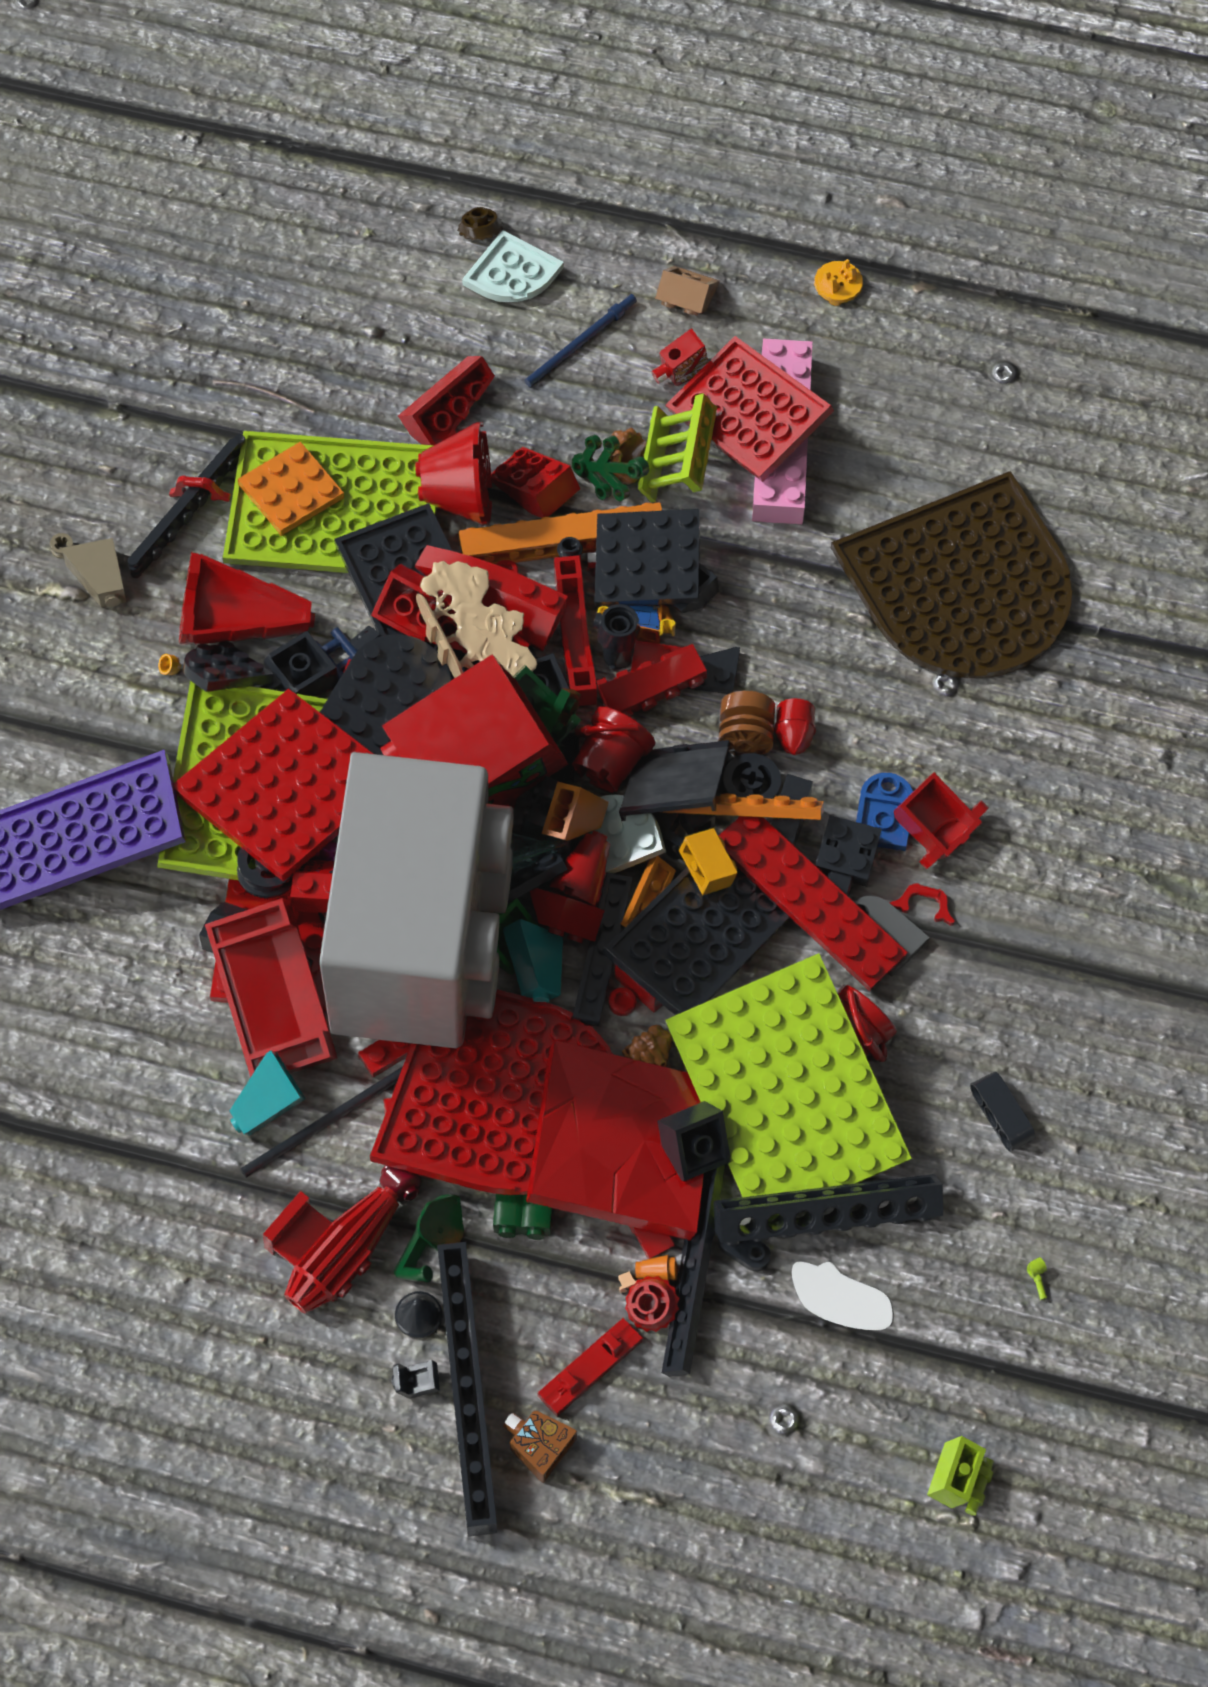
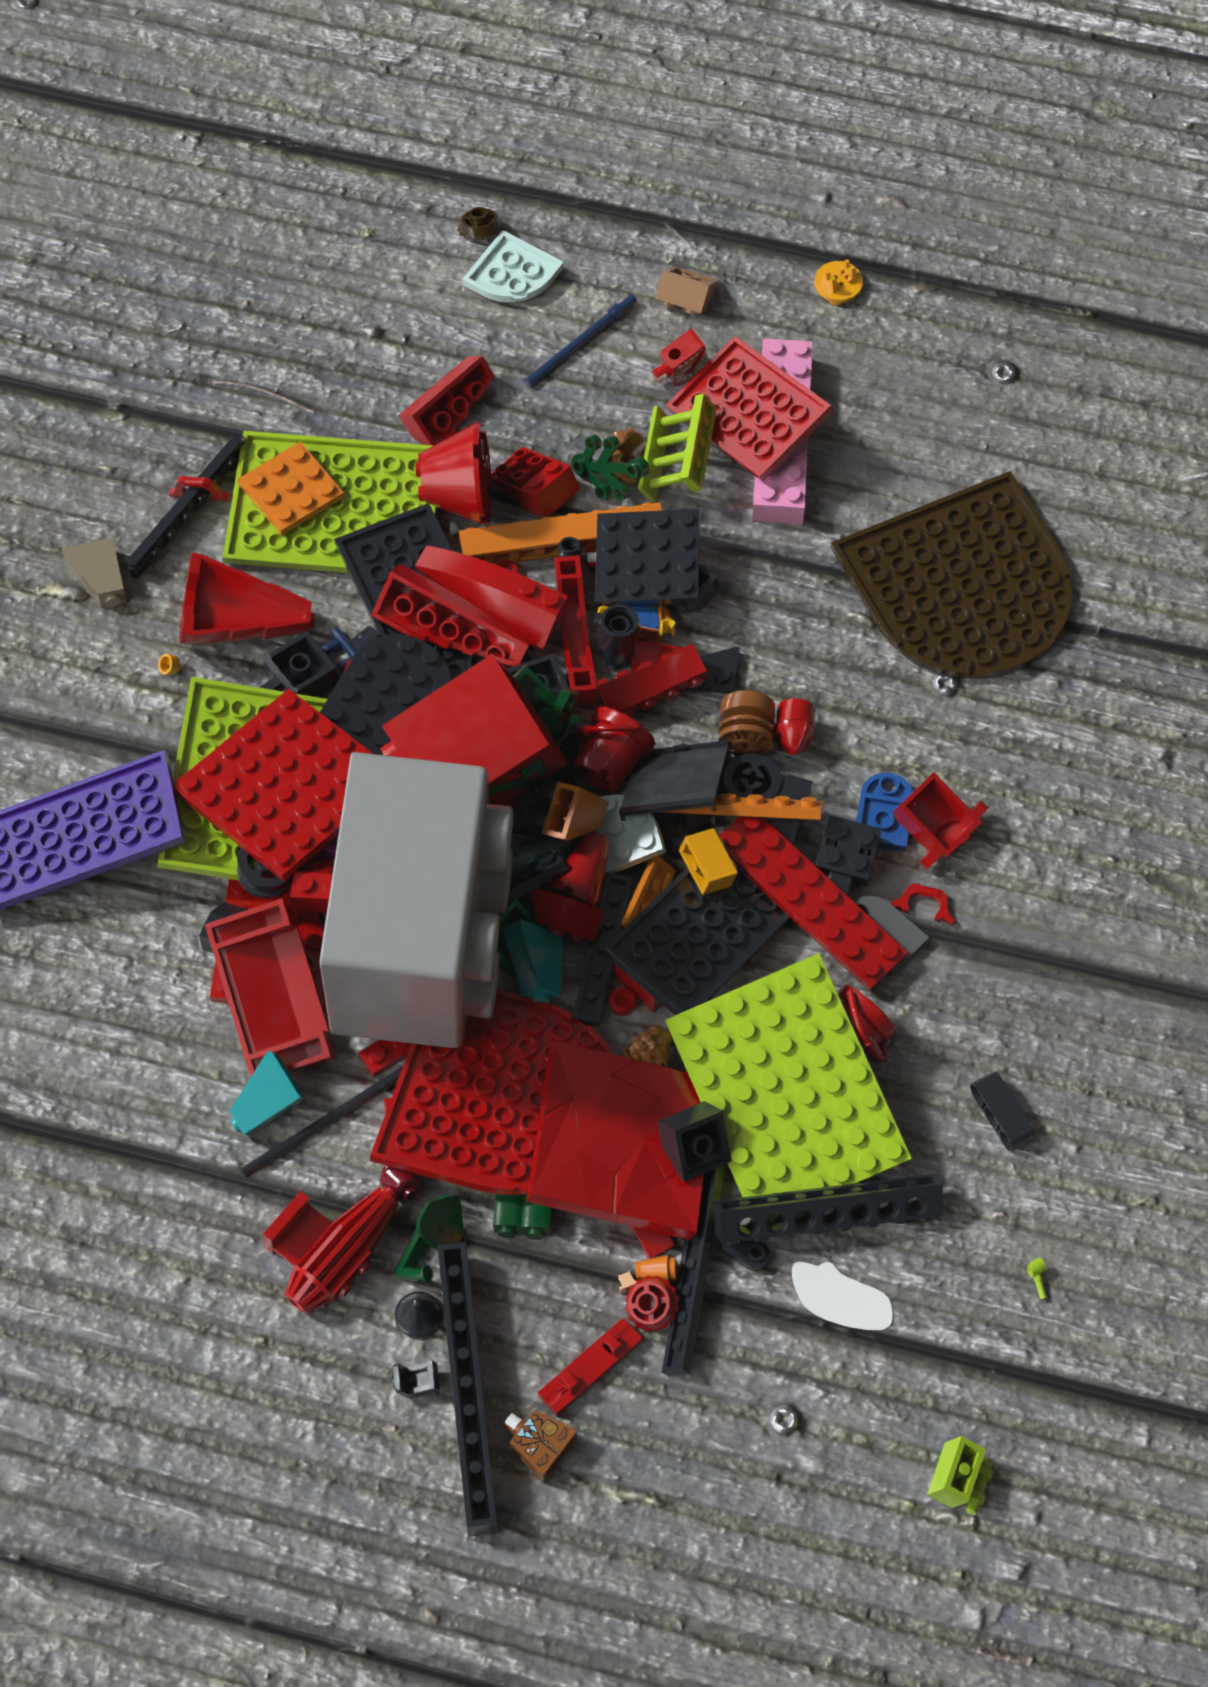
dark tan bush [50,533,73,558] -> none
black plate [183,641,273,692] -> none
tan plant [416,561,537,678] -> none

